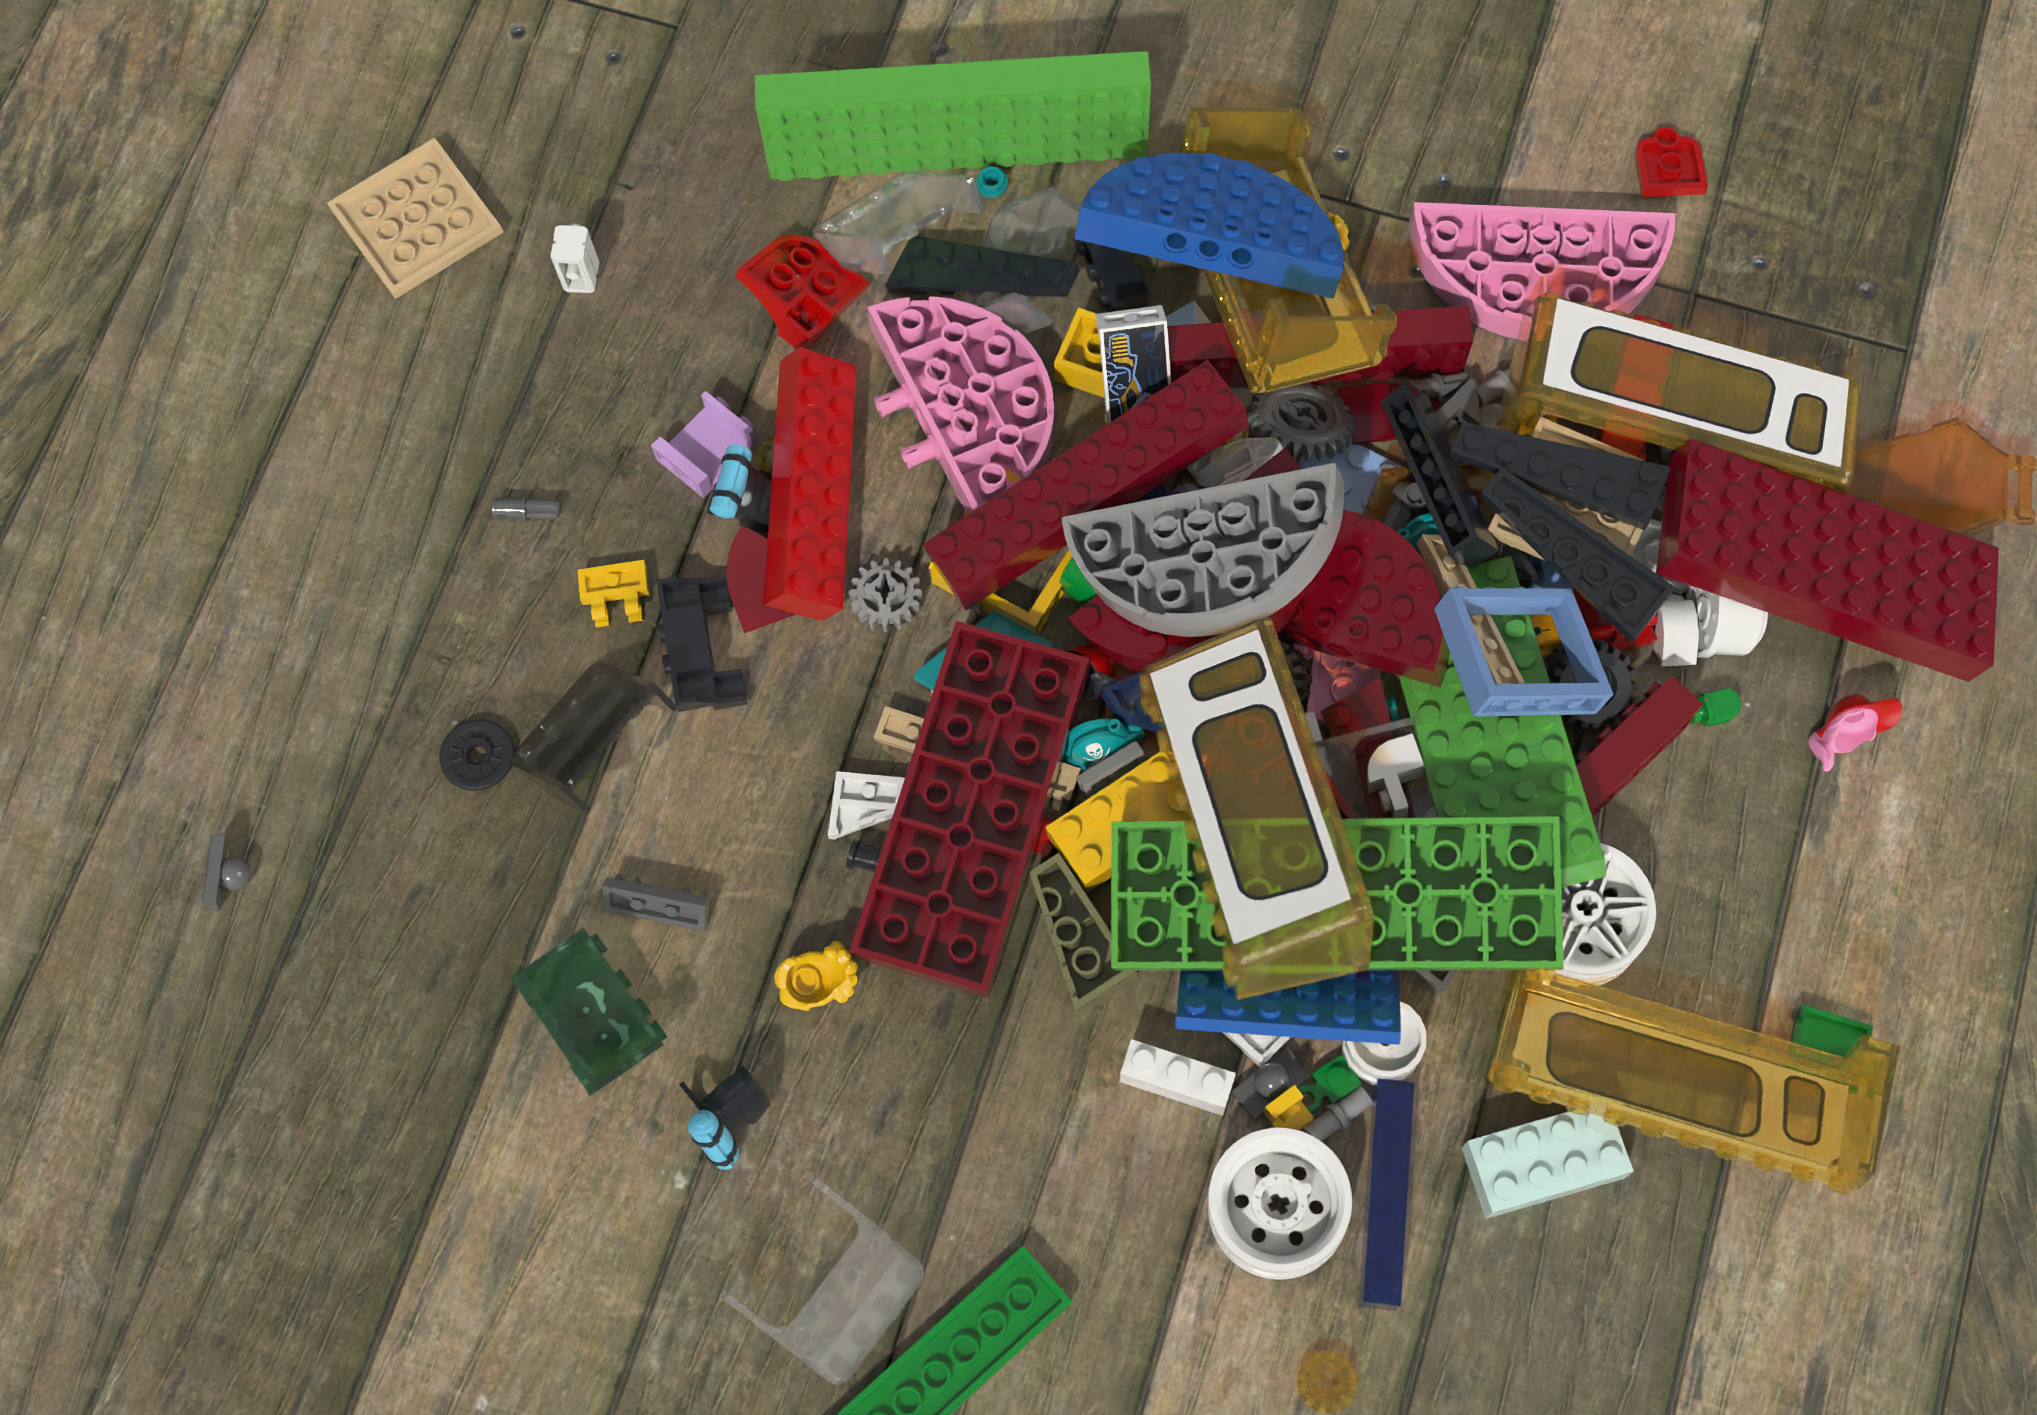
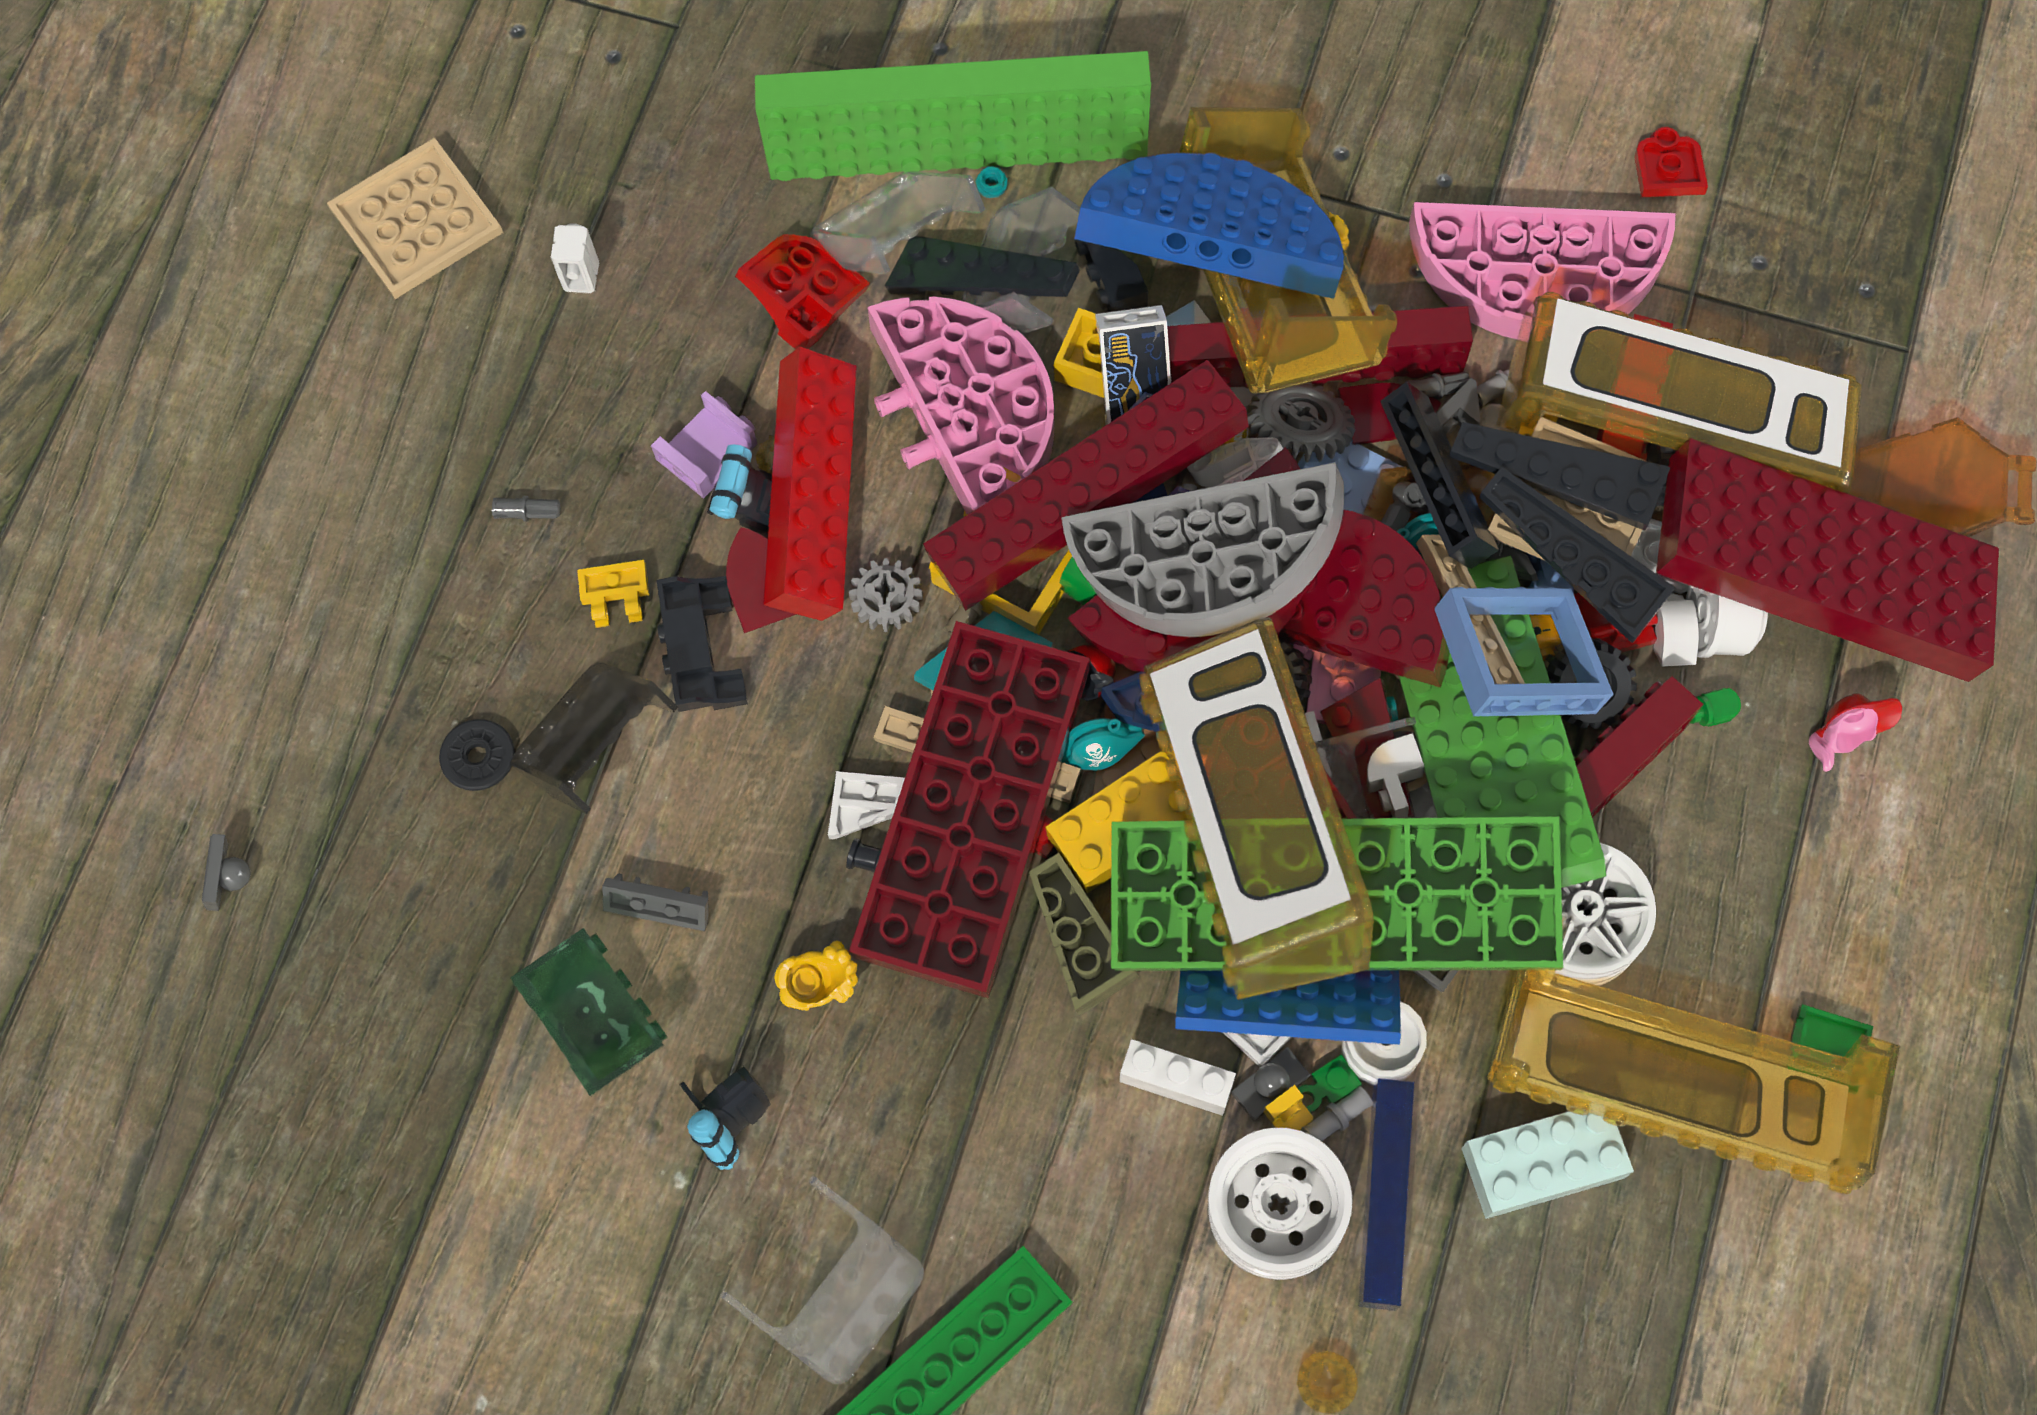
light grey plate [1076,741,1146,800] -> none

